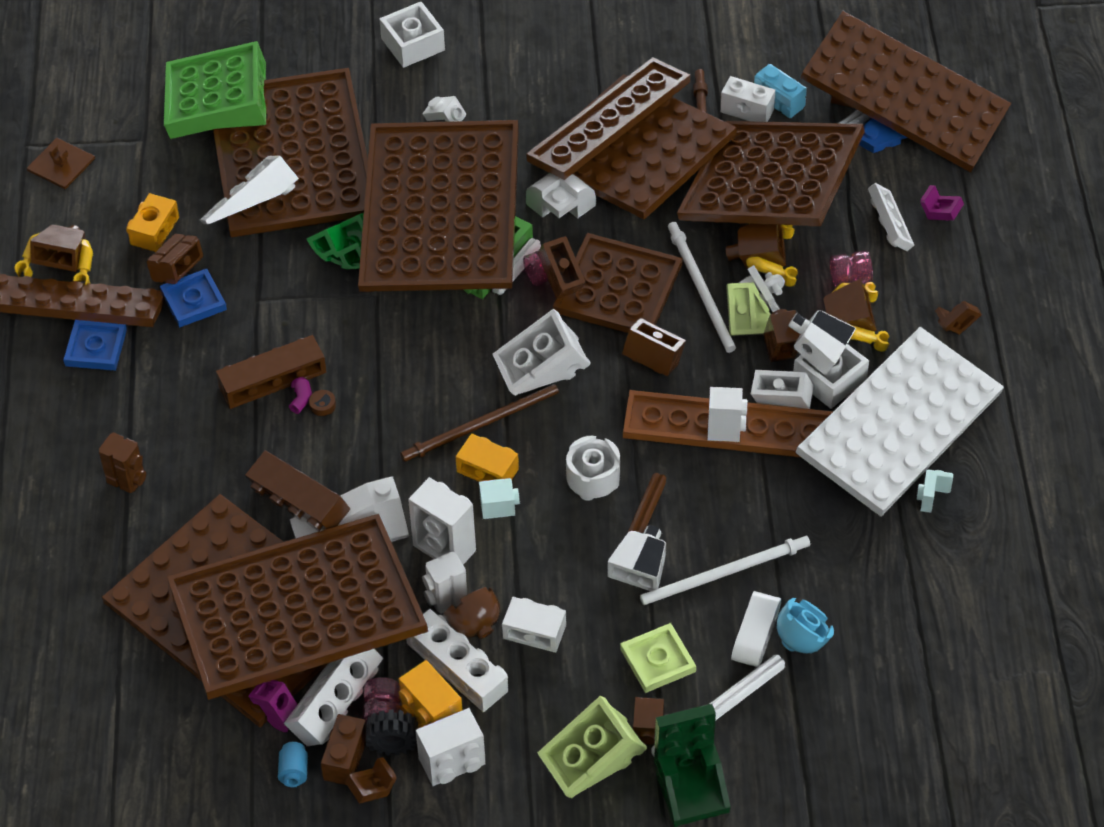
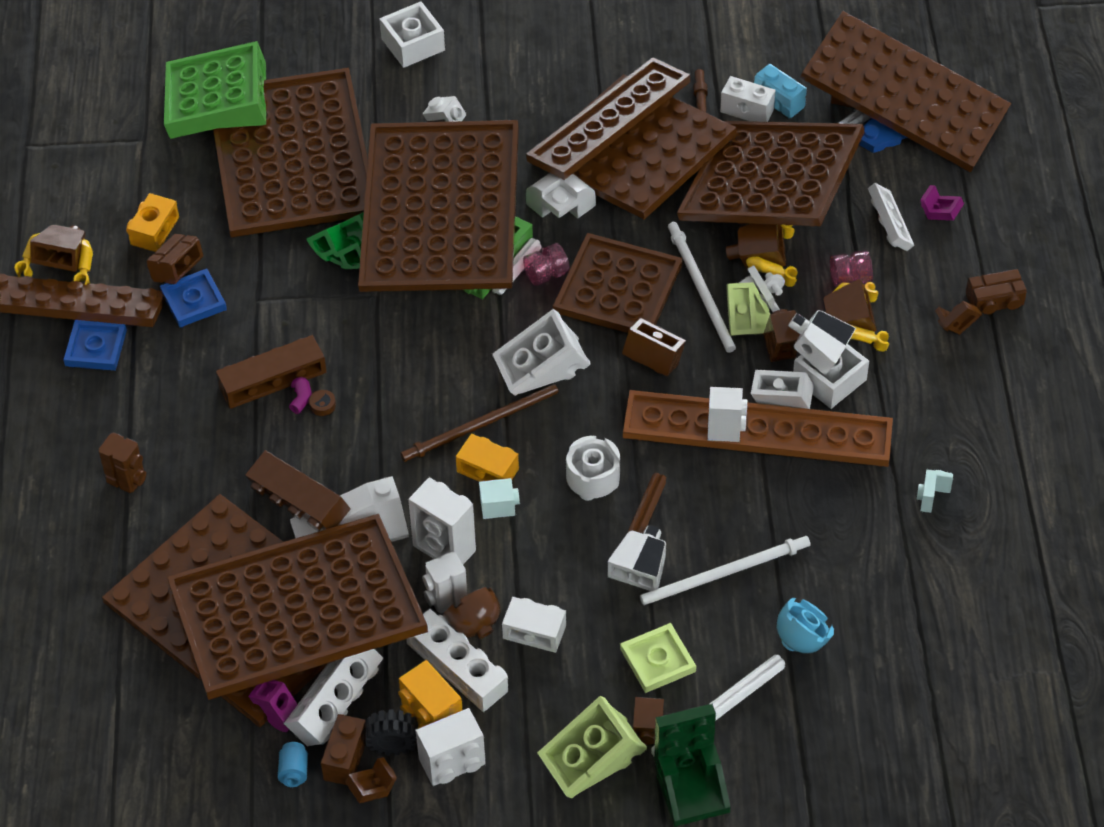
reddish brown piece [26,138,95,189] -> none
white wedge [200,156,299,224] -> none
clear pink wheel [363,678,401,722] -> none
reddish brown brick [537,236,586,299] -> none
white beam [731,591,781,667] -> none
white plate [796,327,1004,516] -> none
none -> reddish brown brick [966,269,1027,314]

